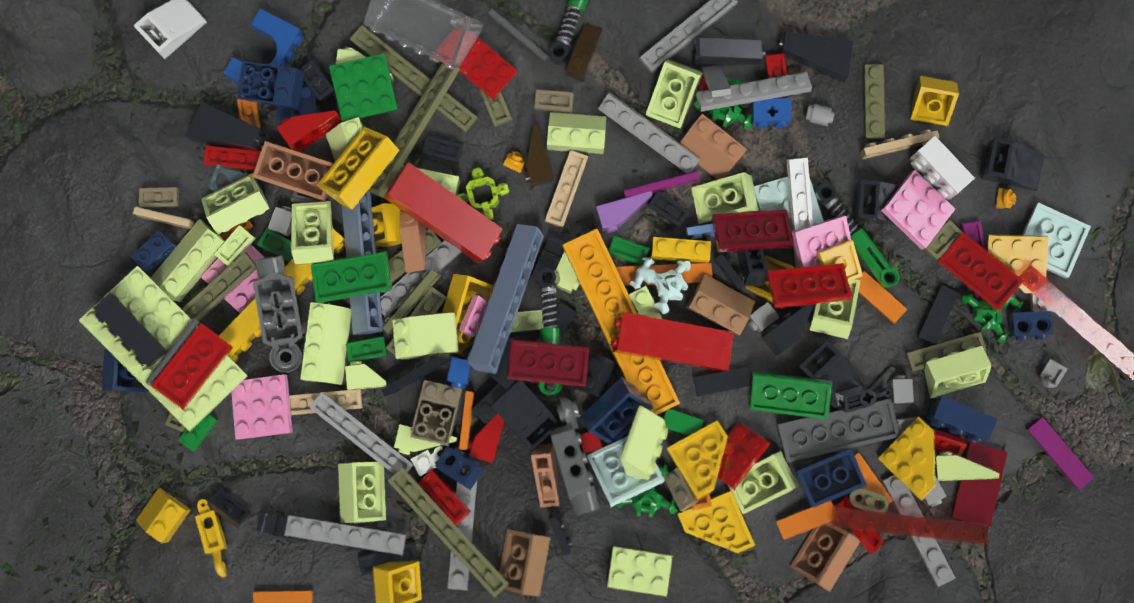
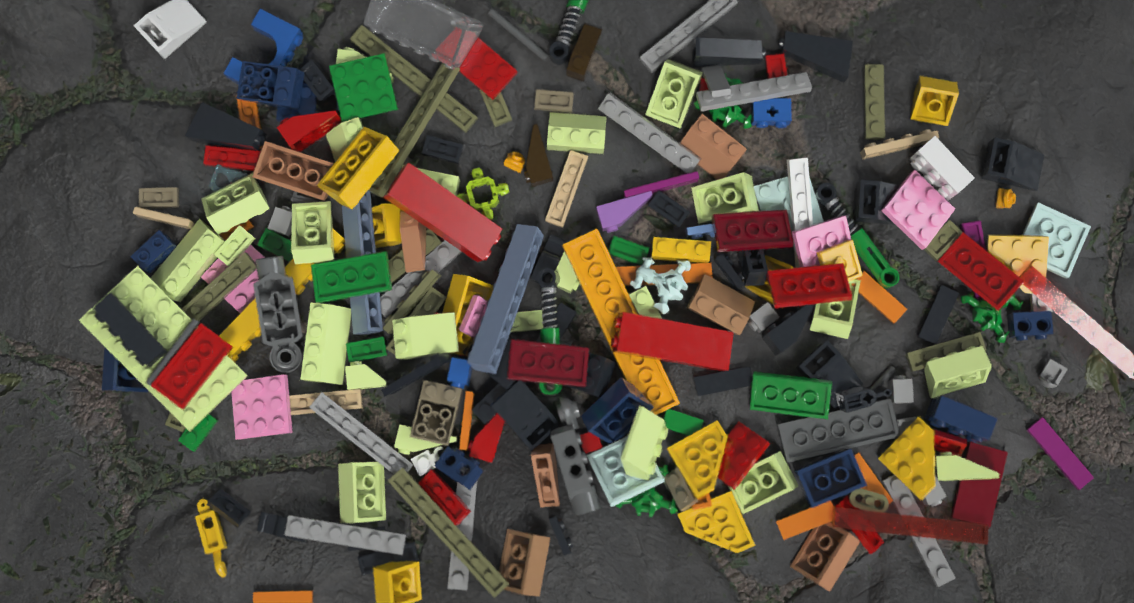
yellow slope [136,488,191,543] -> none
yellowish green brick [607,546,672,596] -> none
light grey brick [806,104,835,126] -> none

